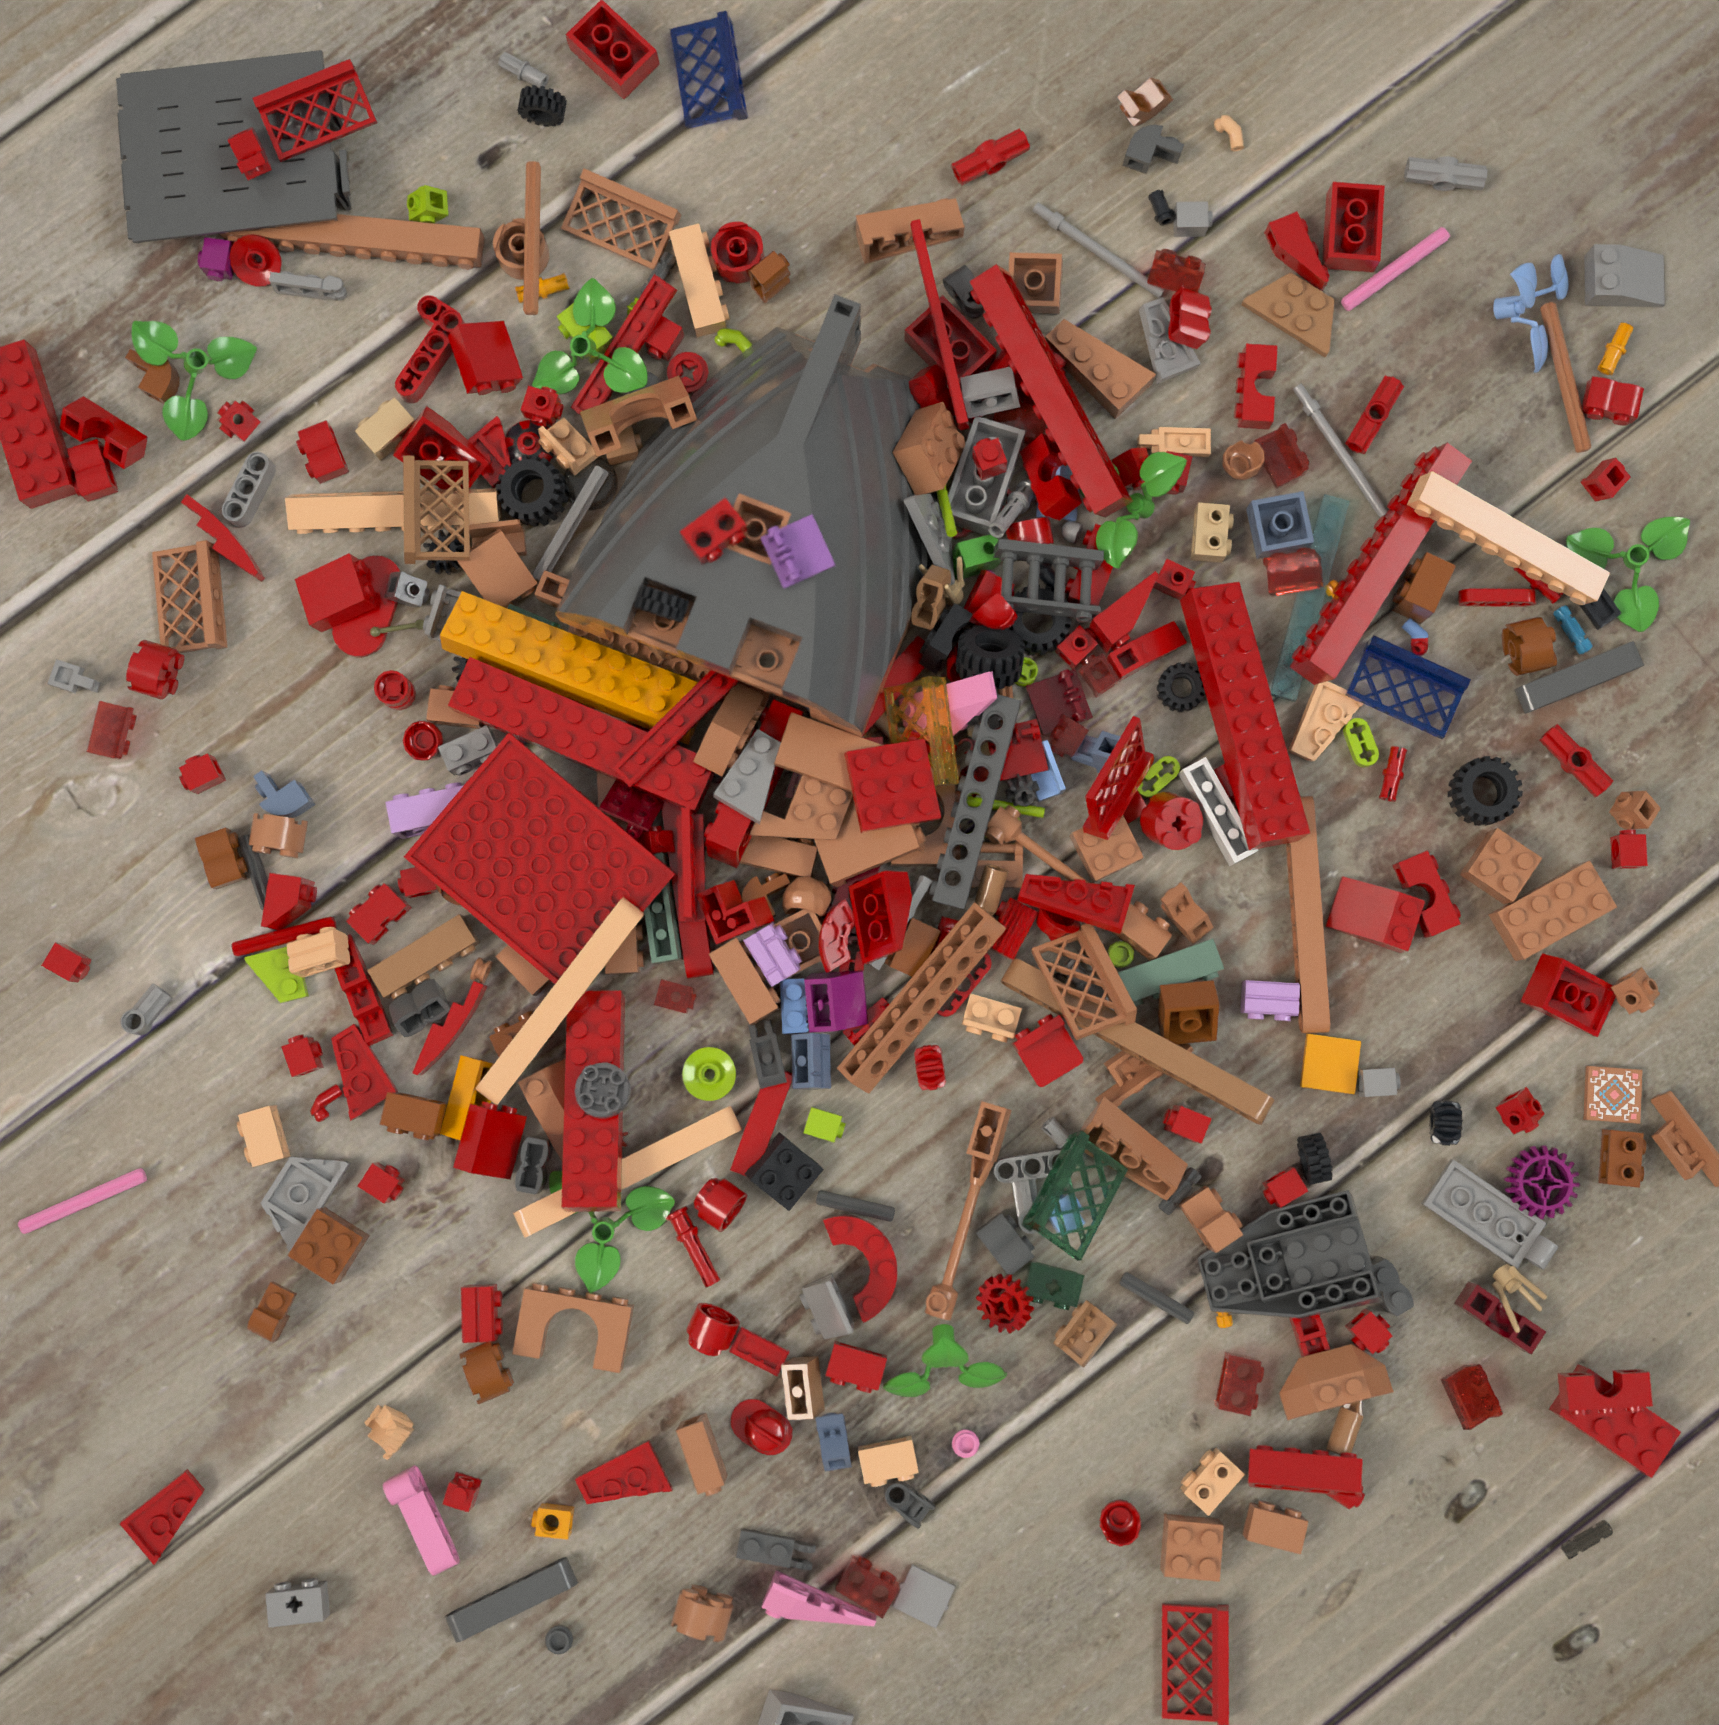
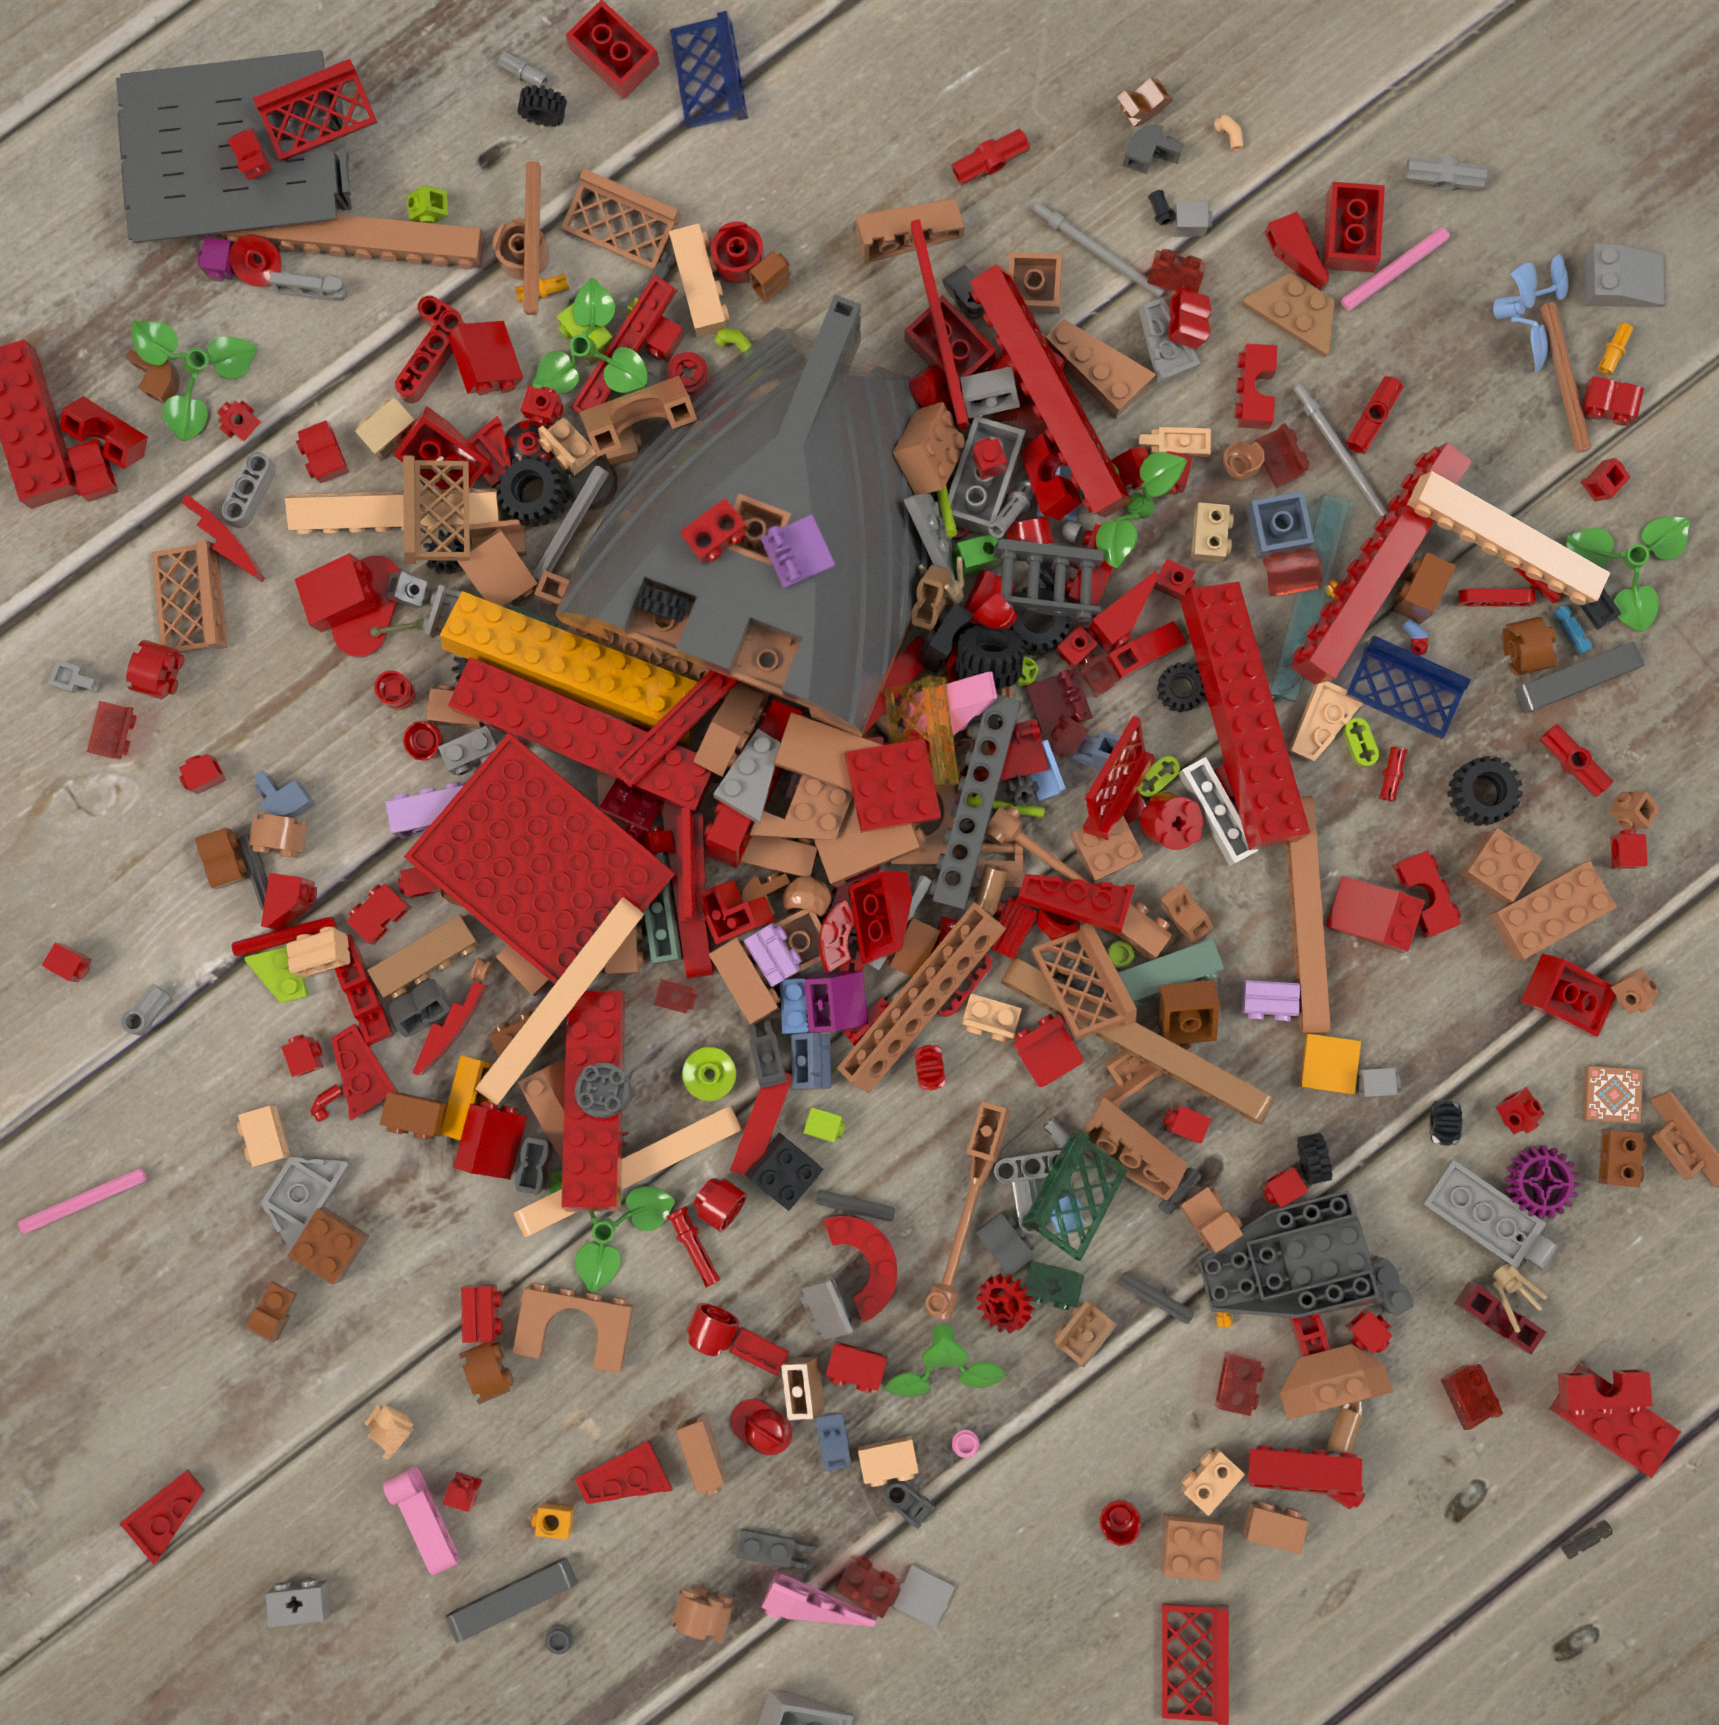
red brick [358,1162,405,1204] -> none

